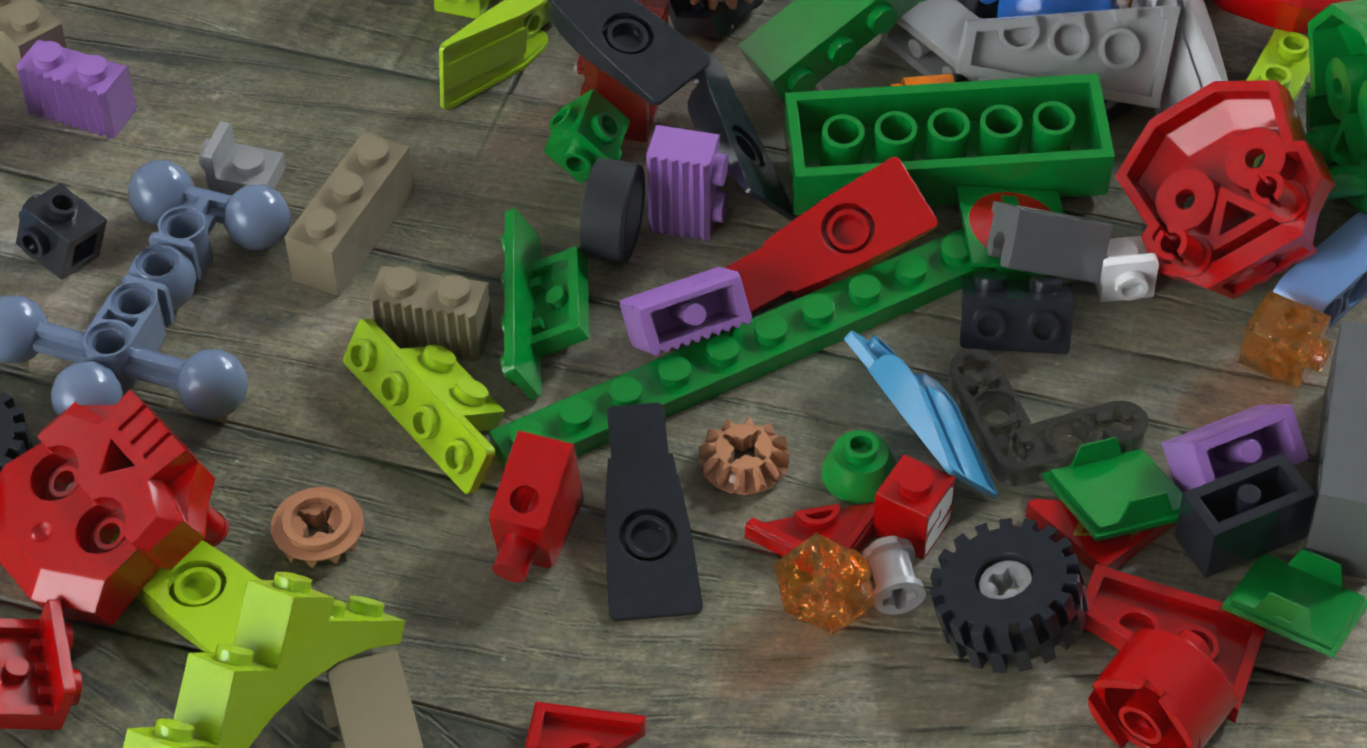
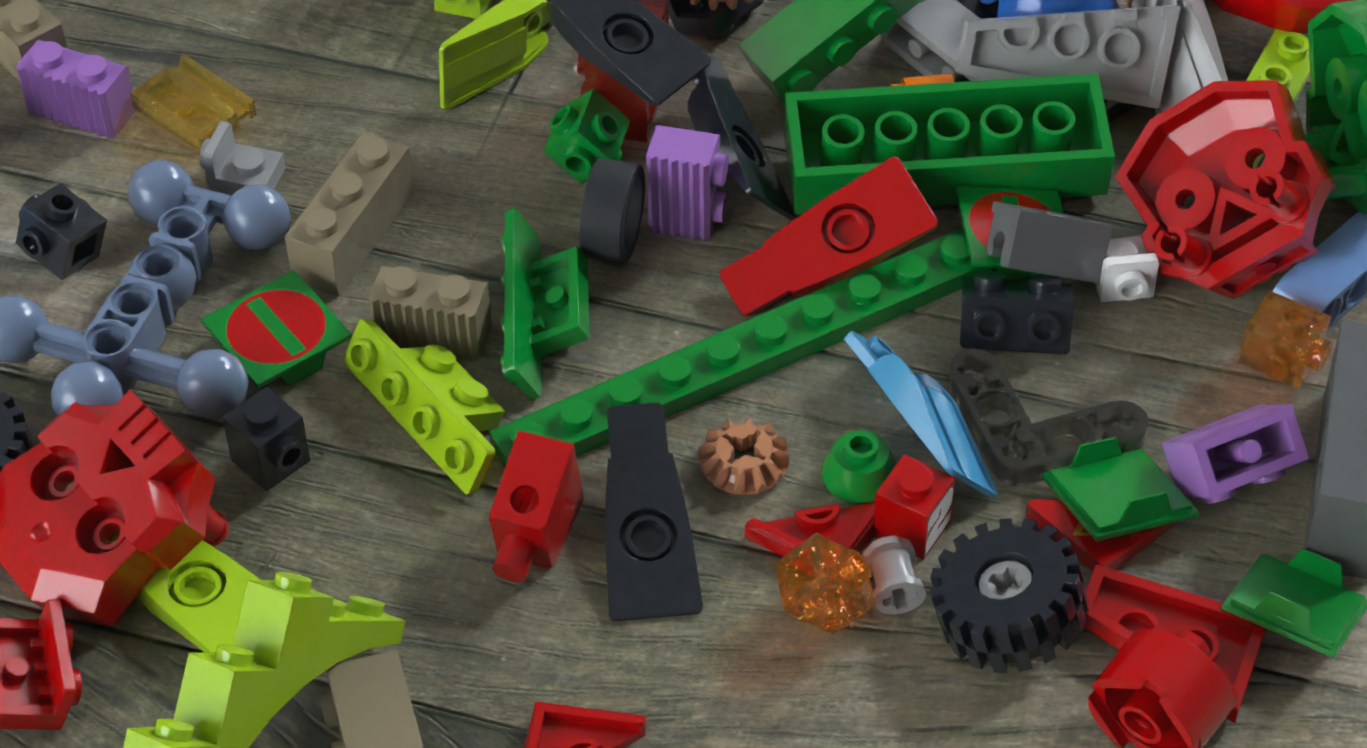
nougat gear [271,487,365,569] -> none
medium lavender brick [620,266,752,357] -> none
black brick [1175,453,1316,578] -> none
none -> clear yellow plate [130,55,257,153]
none -> piece [200,270,352,389]
none -> black brick [222,387,311,492]

